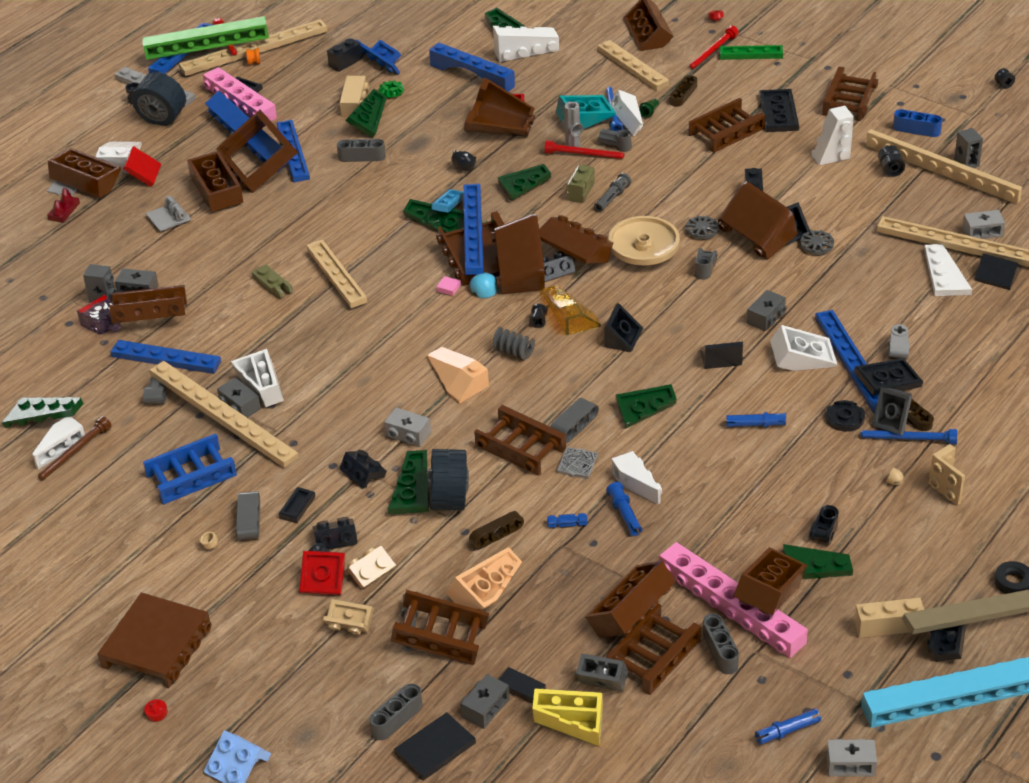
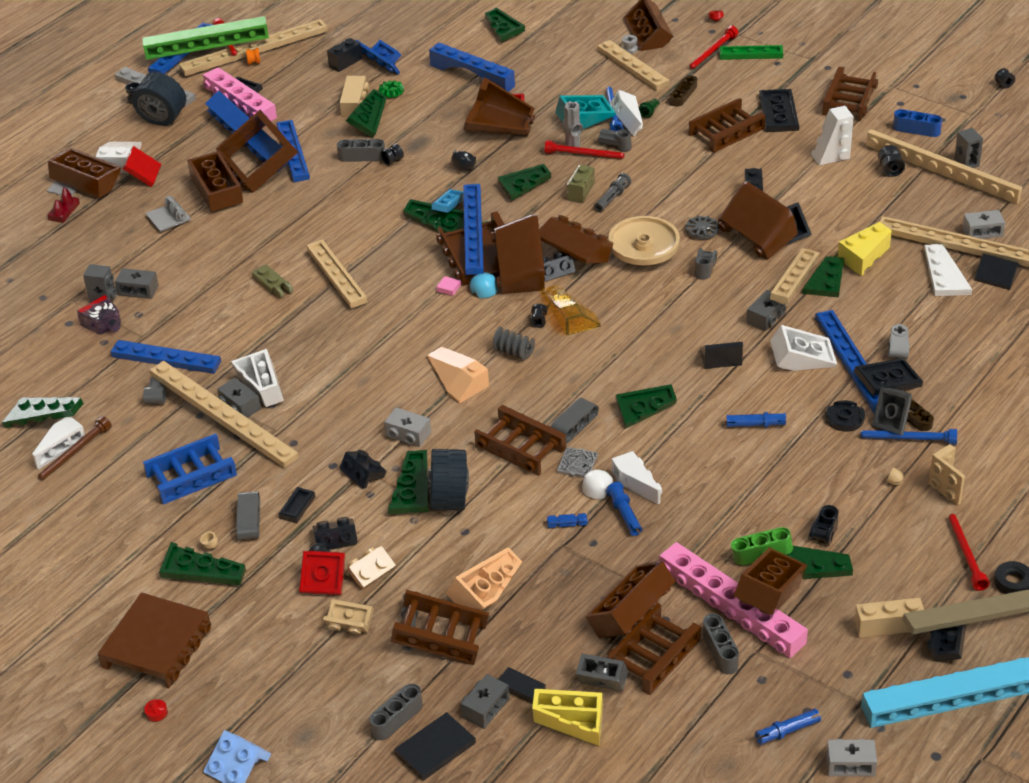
reddish brown fence [109,285,187,324] -> none
dark brown beam [469,511,524,549] -> none
white wedge [493,26,559,62] -> none
black slope [604,303,643,352] -> none
dark grey wheel [800,230,834,255] -> none
none -> dark green wing [159,542,246,585]
none -> black wheel [381,143,404,165]
none -> white hair [582,469,613,499]
none -> light grey wheel [622,35,637,54]
none -> bright green beam [731,527,793,566]
none -> tan plate [770,248,819,304]
none -> dark green wing [802,256,844,298]
none -> light yellow wedge [838,222,892,276]
none -> red piece [948,514,990,591]

